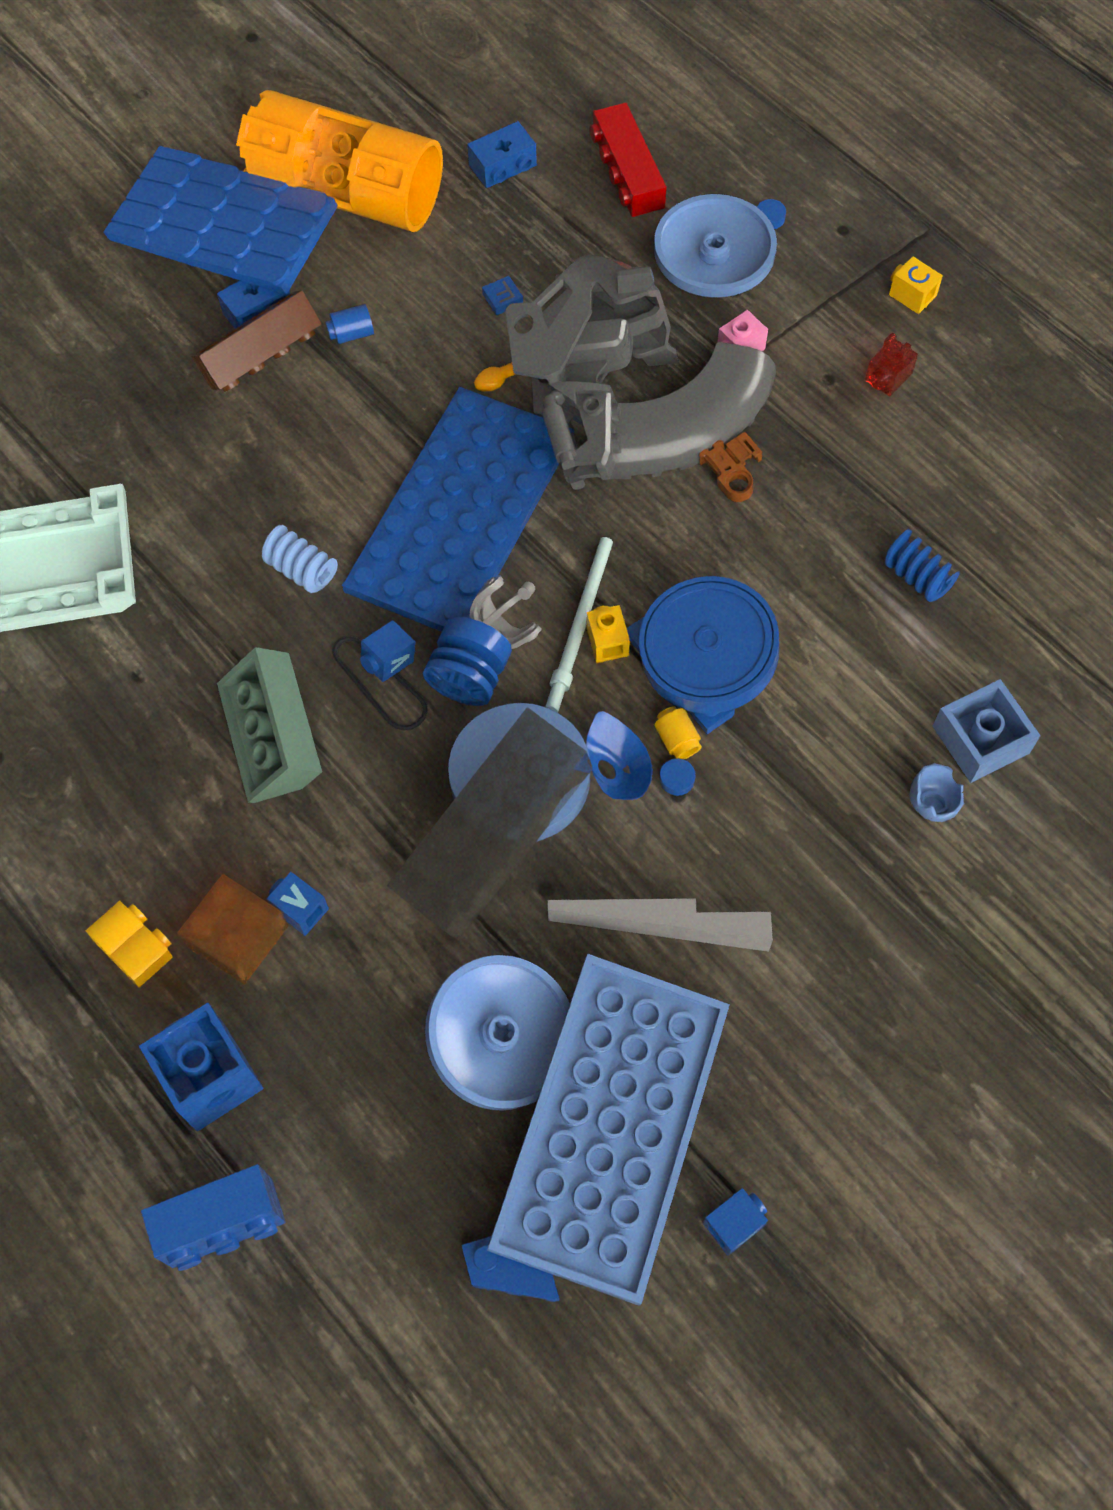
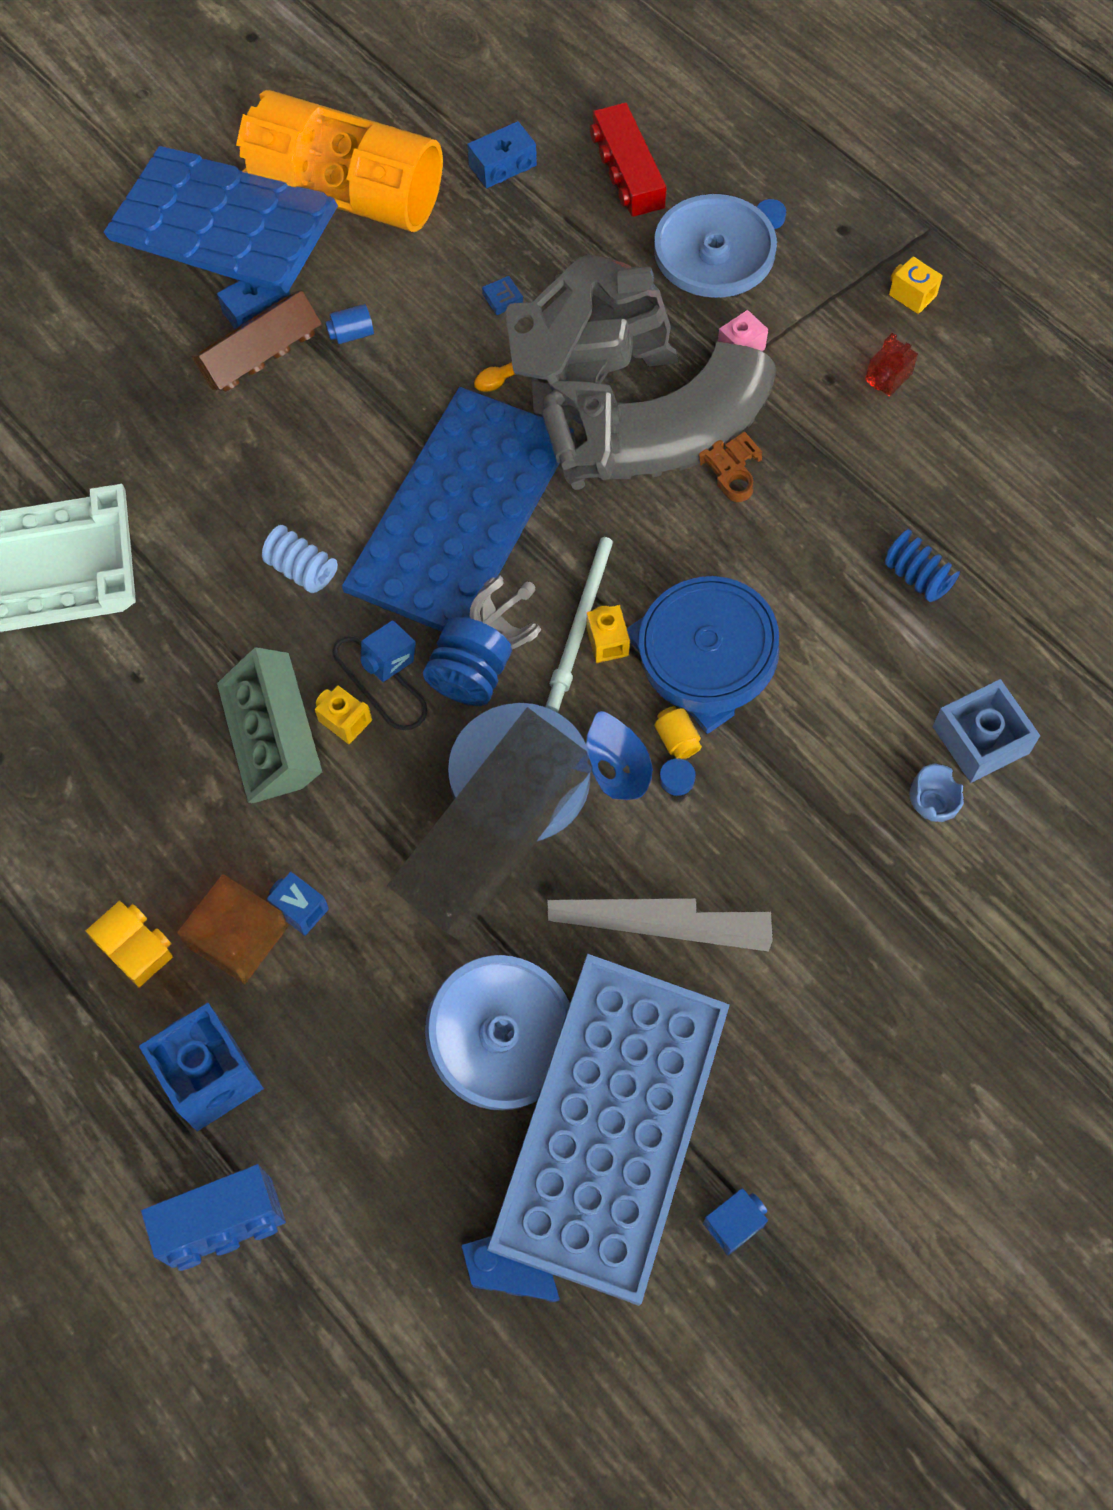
none -> yellow brick [315,685,372,744]

